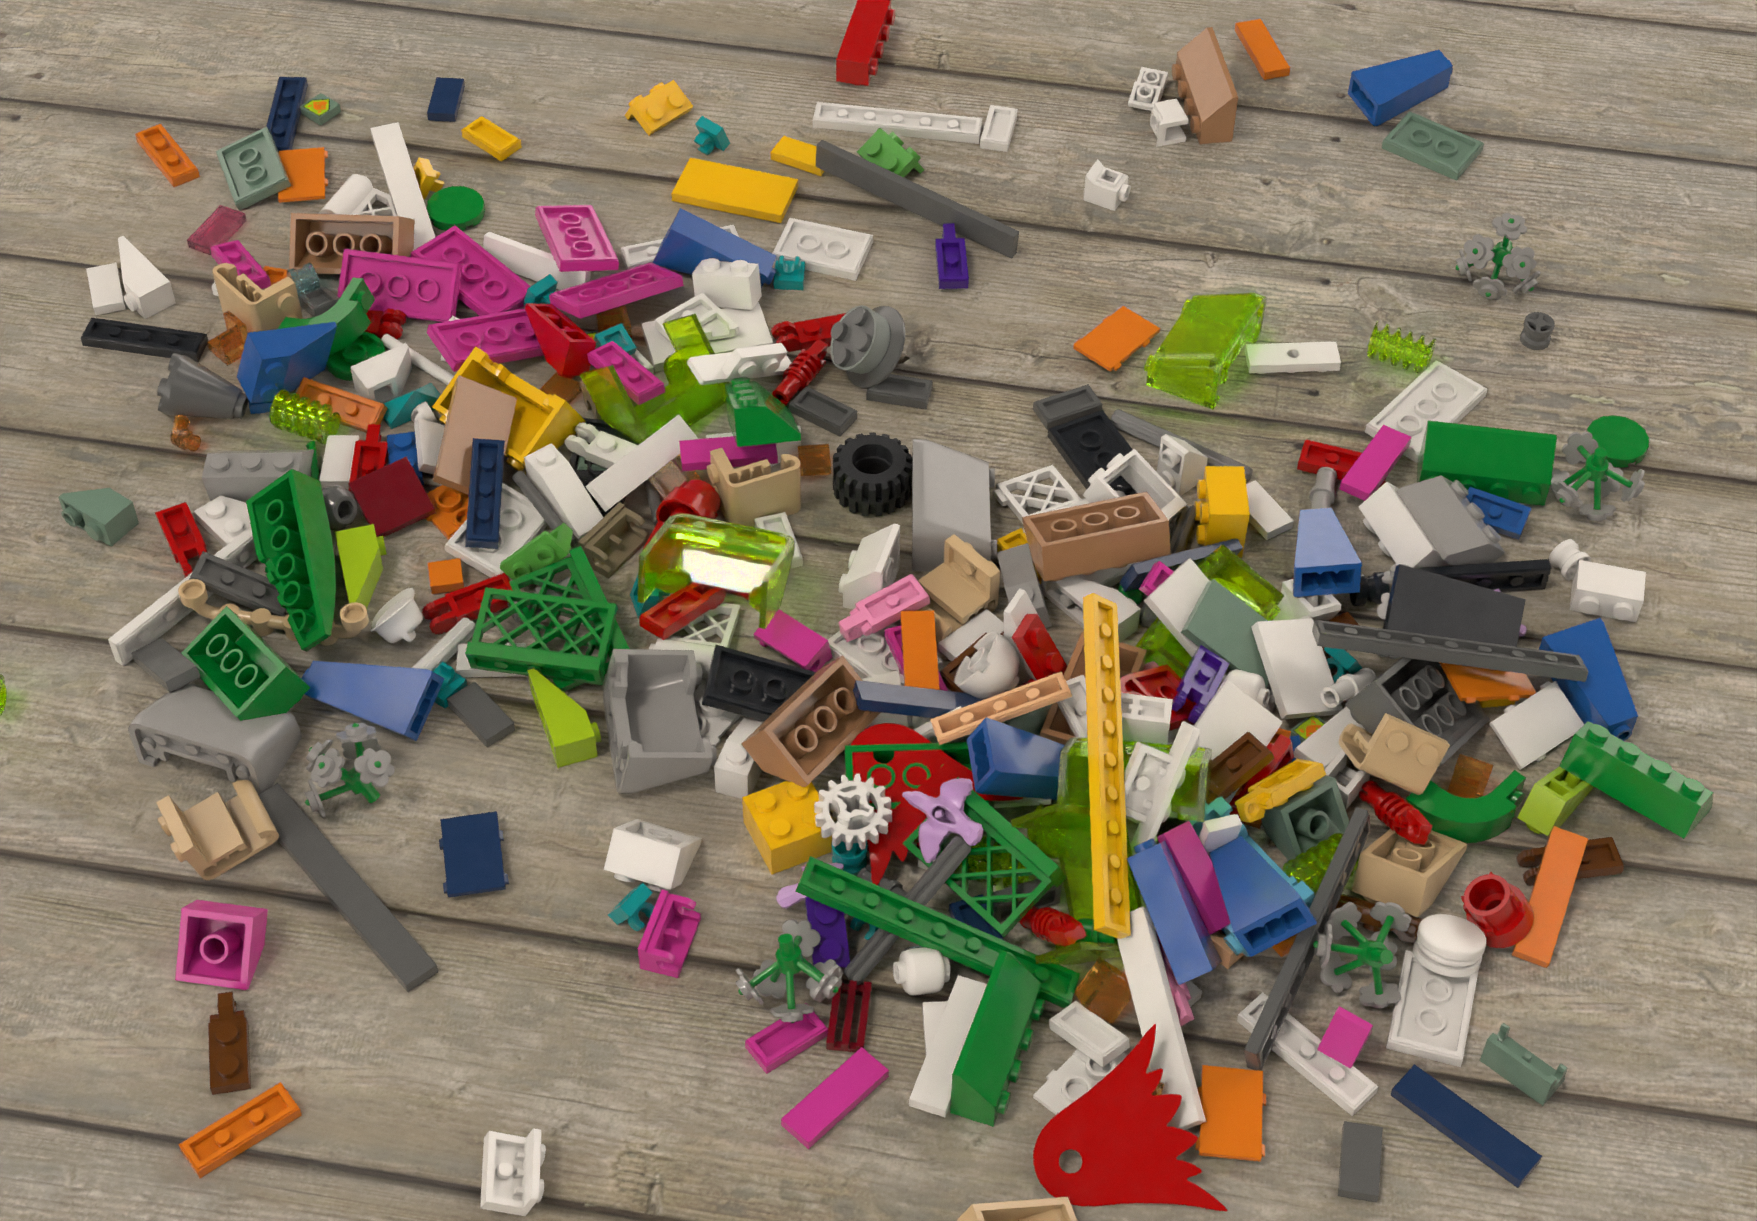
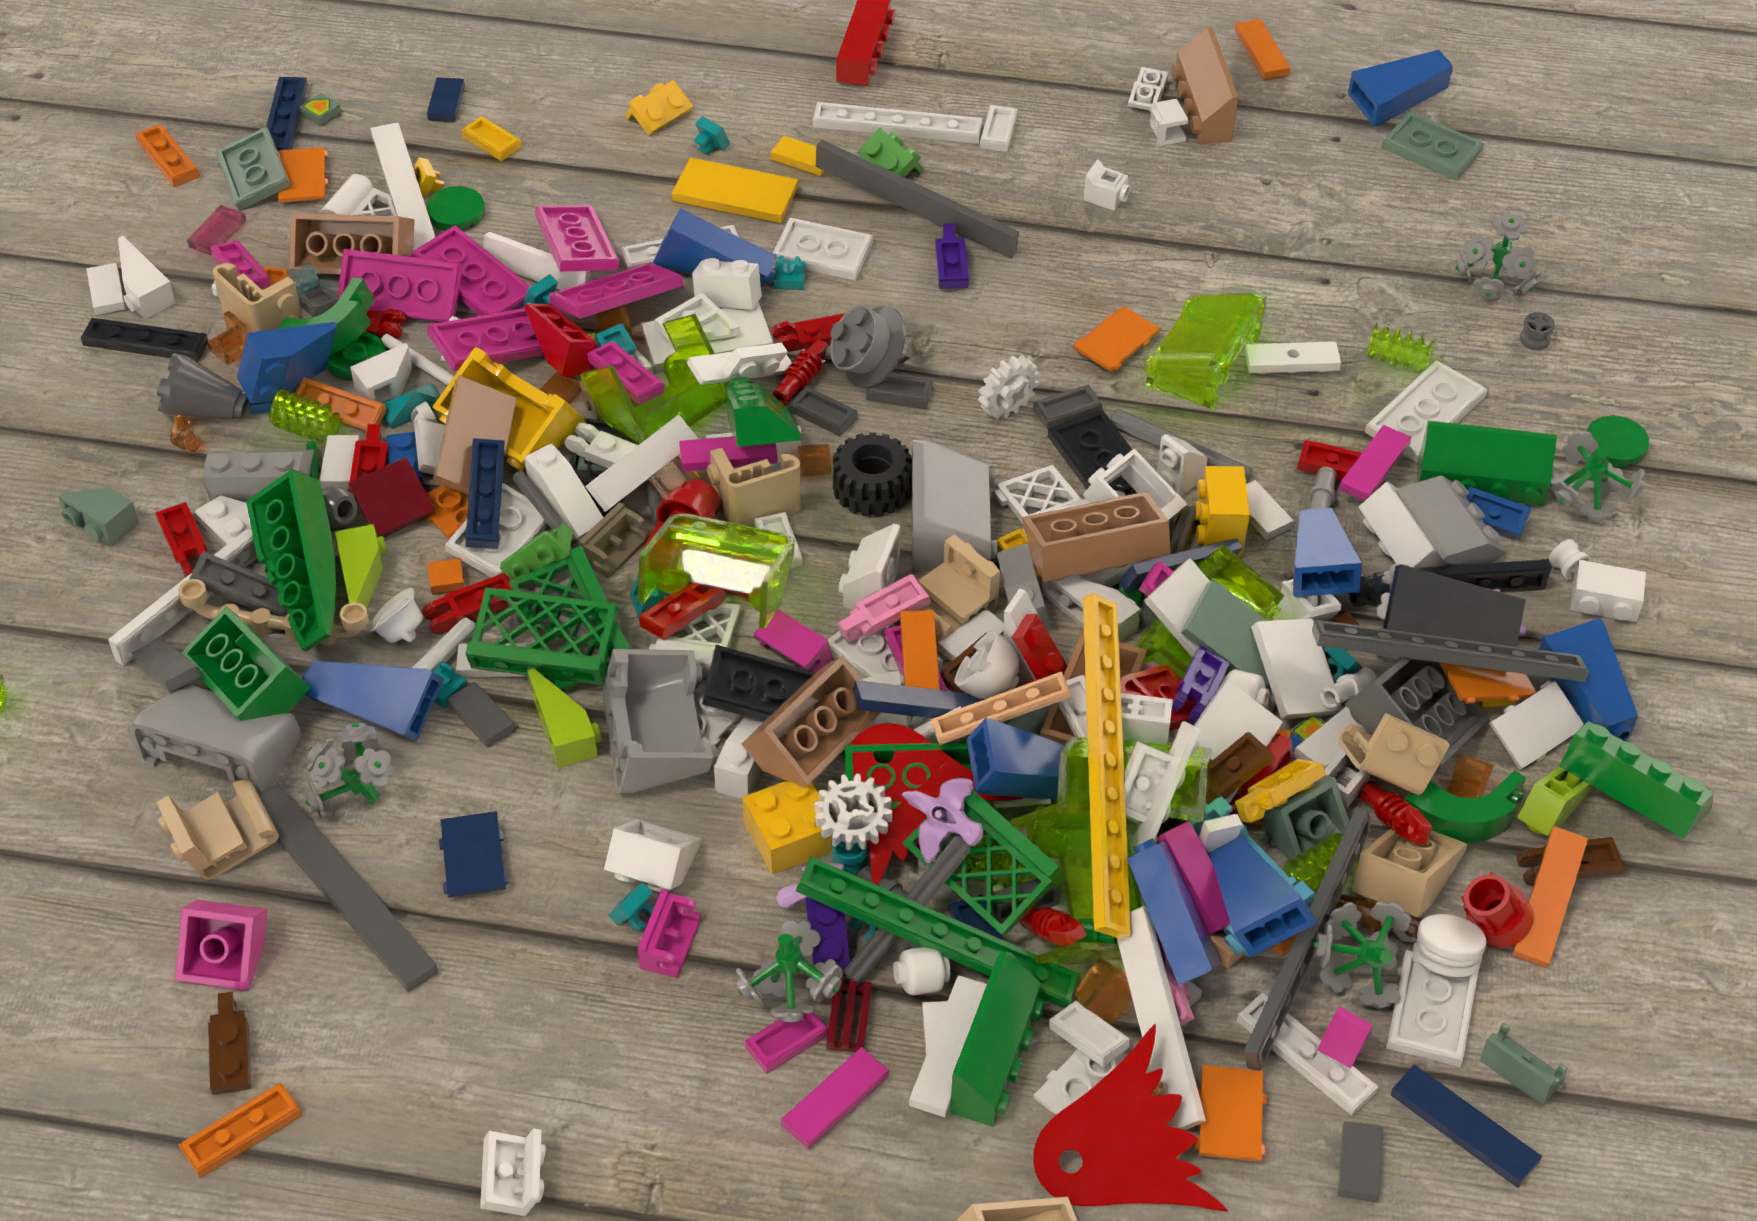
none -> white gear [978,355,1041,419]

